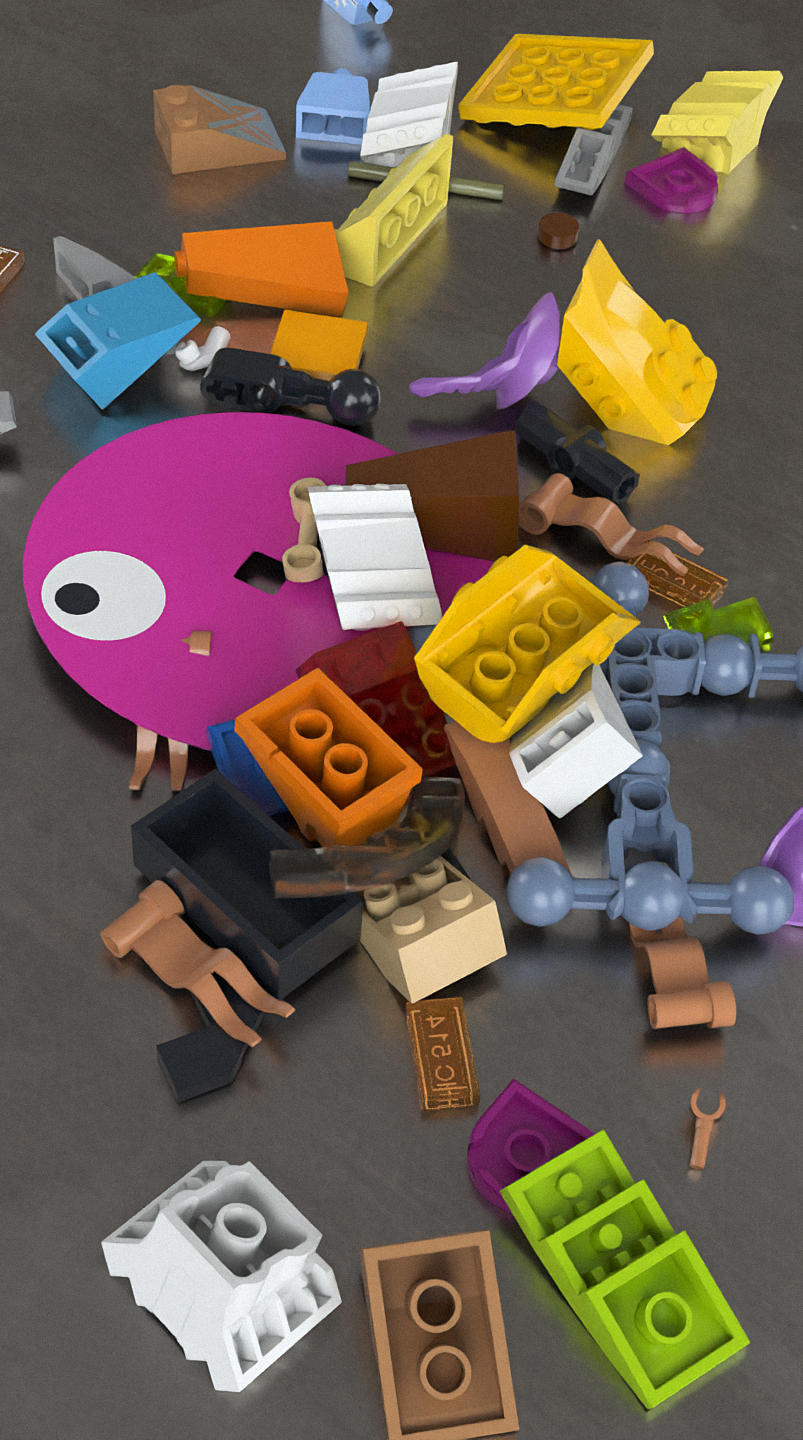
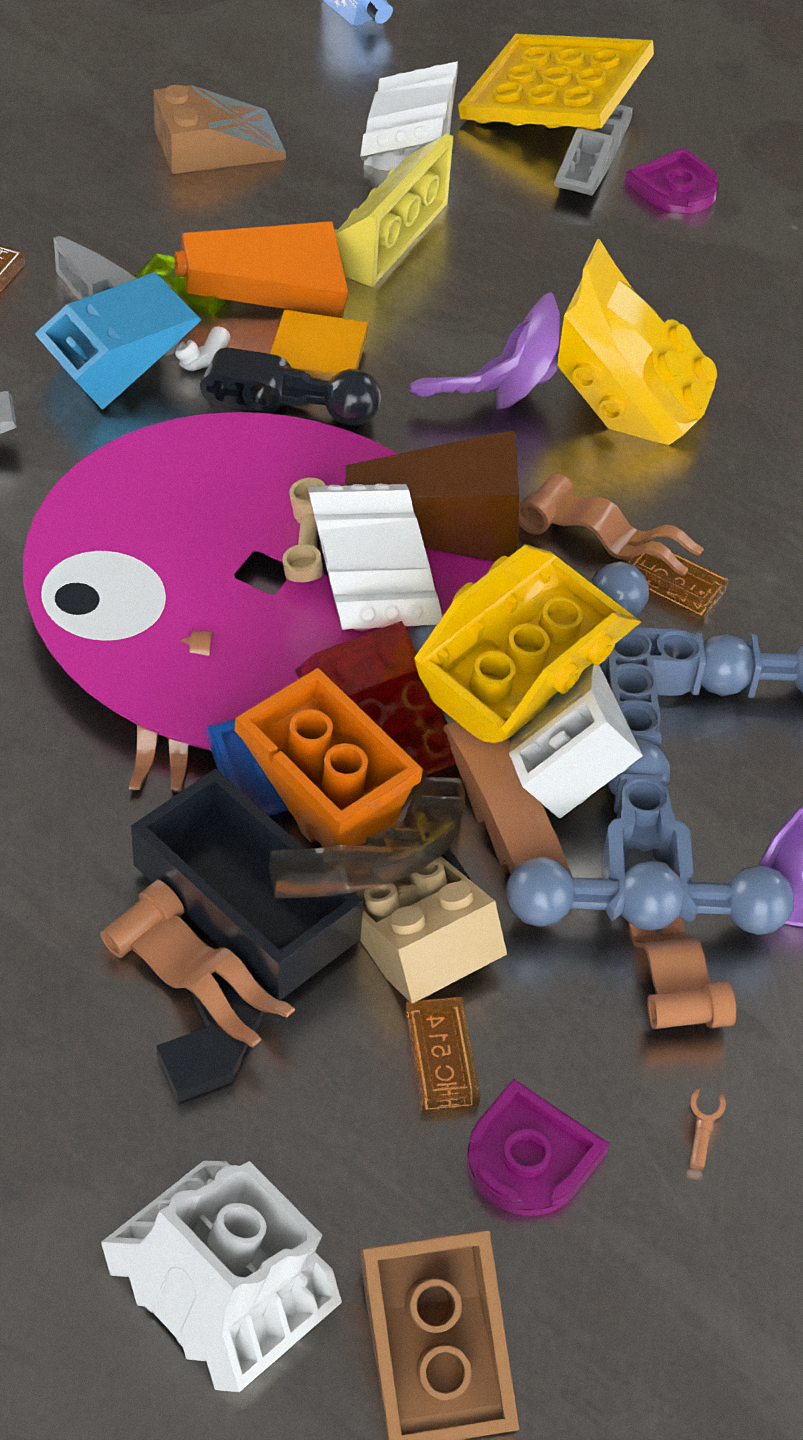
light blue torso [296,68,370,145] -> none
olive bar [348,160,505,201] -> none
lime slope [499,1129,751,1409] -> none
black piece [515,401,640,506] -> none
reddish brown tile [538,213,579,249] -> none
light yellow slope [651,70,783,174] -> none
clear neon green slope [664,596,774,647] -> none

